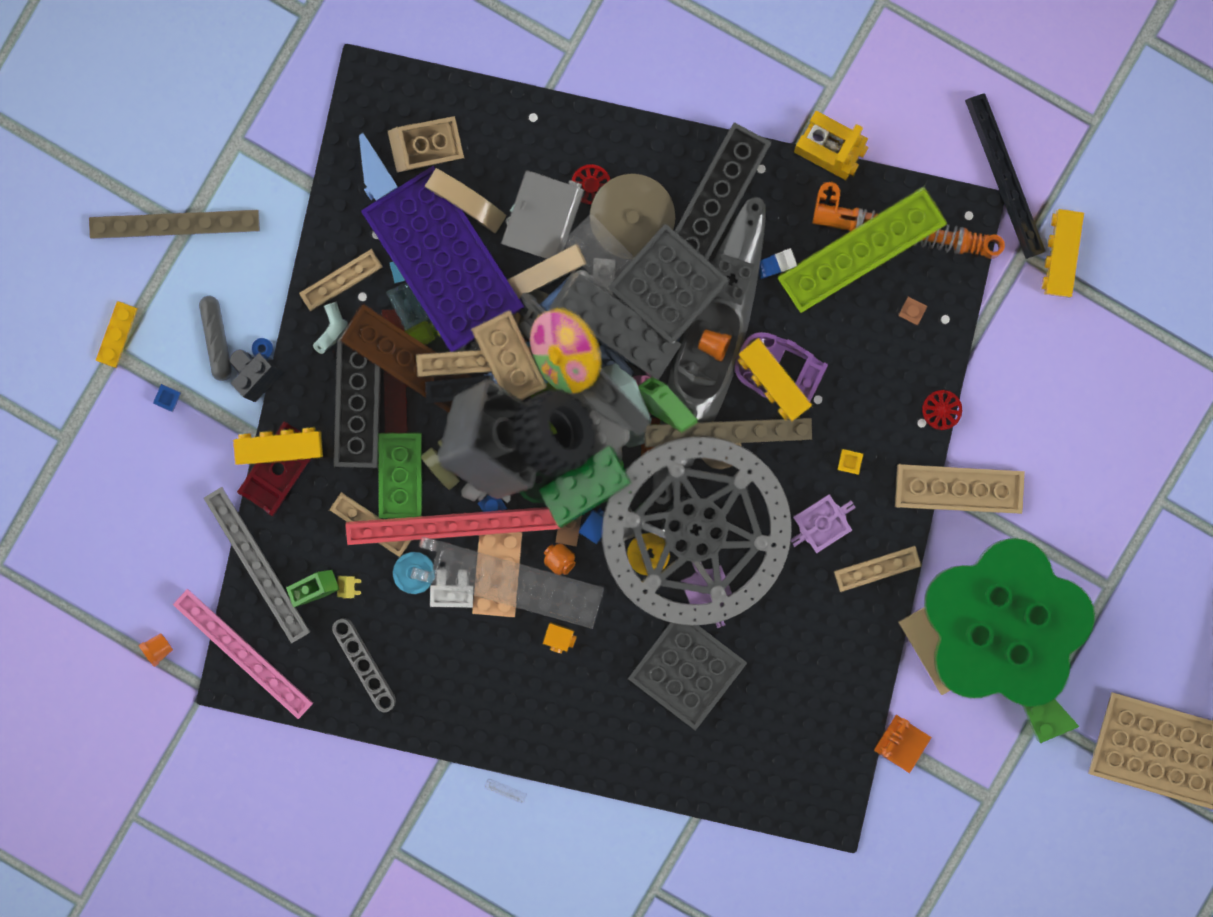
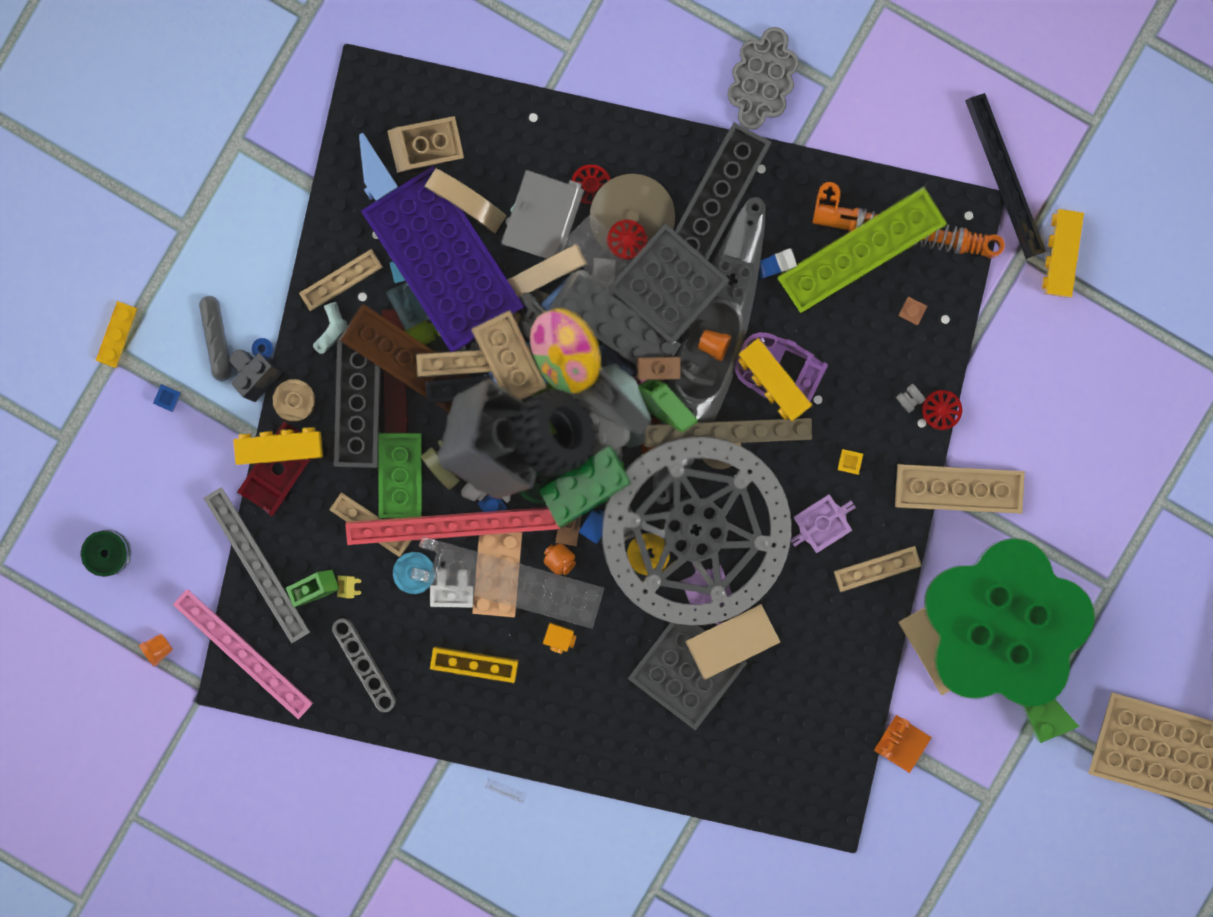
dark tan plate [89,210,260,239] -> none
yellow brick [794,110,869,180] -> none
none -> dark green wheel [80,529,132,577]
none -> tan tile [273,379,315,421]
none -> yellow brick [430,646,519,683]
none -> red wheel [607,220,647,260]
none -> medium nougat plate [637,357,680,380]
none -> tan tile [686,604,780,680]
none -> light grey plate [727,27,799,130]
none -> light grey wheel [896,384,926,413]

